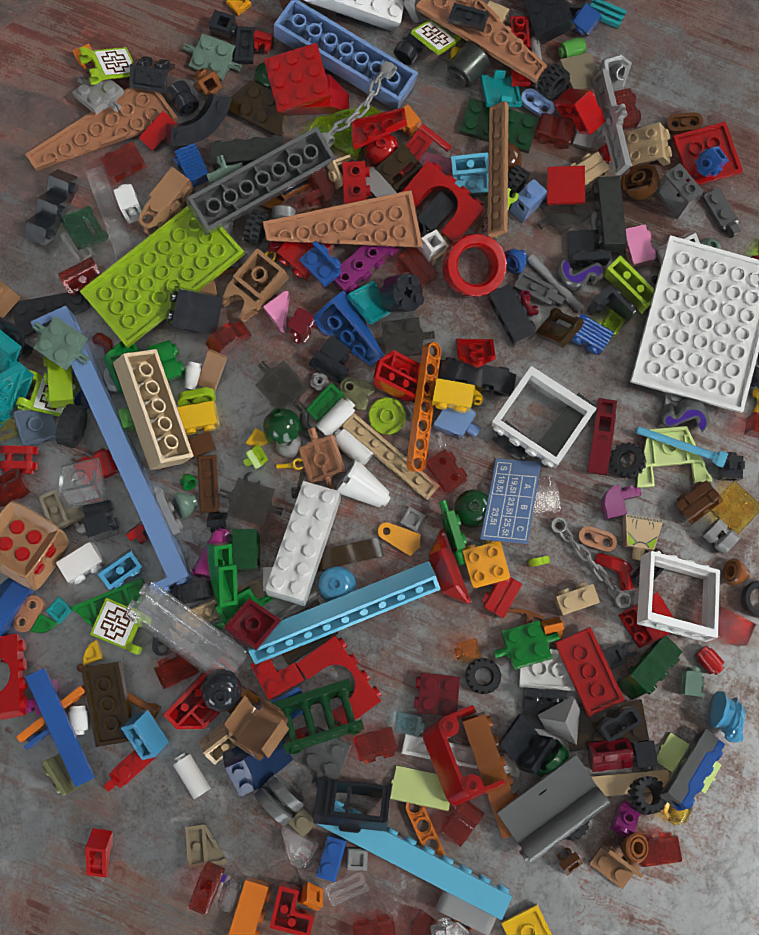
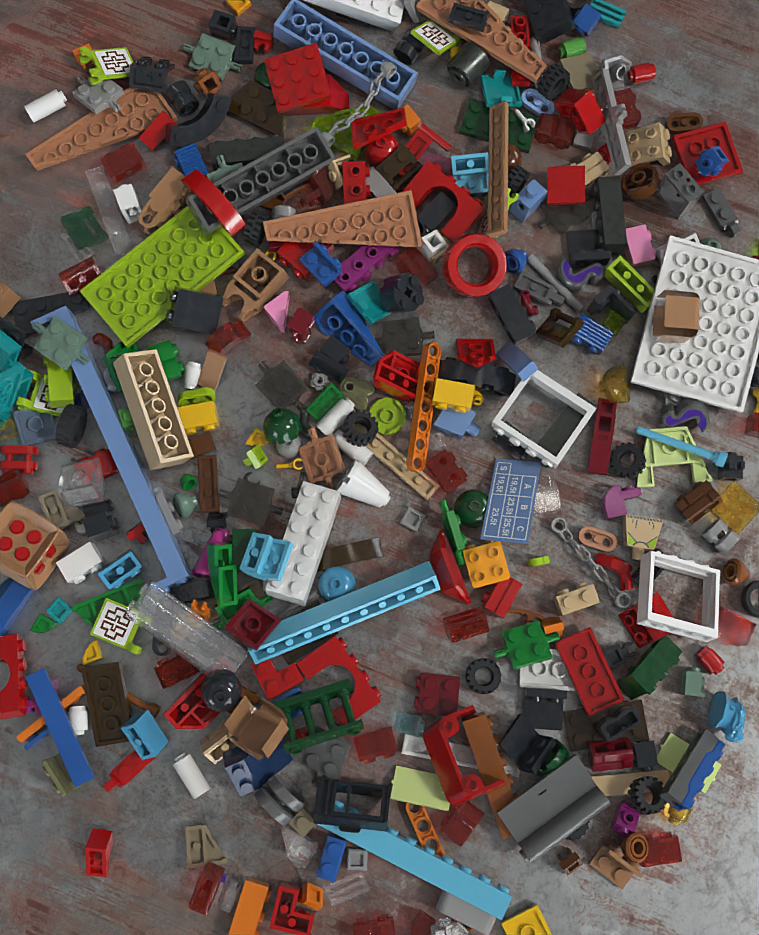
nougat plate [13,595,45,632] -> none
black brick [24,169,78,246] -> none
light orange piece [378,522,421,556] -> none
clear orange brick [454,638,482,663] -> none
light grey slope [538,696,580,745] -> none
none -> white brick [24,89,67,123]
none -> red slope [181,169,246,237]
none -> orange plate [189,599,211,623]
none -> medium azure brick [240,532,293,582]
none -> black tyre [342,410,379,447]
none -> clear red brick [443,607,489,643]
none -> medium blue slope [496,341,538,382]
none -> white hand [515,109,535,132]
none -> clear yellow cylinder [599,365,630,403]
none -> red brick [627,62,656,84]
none -> medium nougat piece [652,290,700,343]

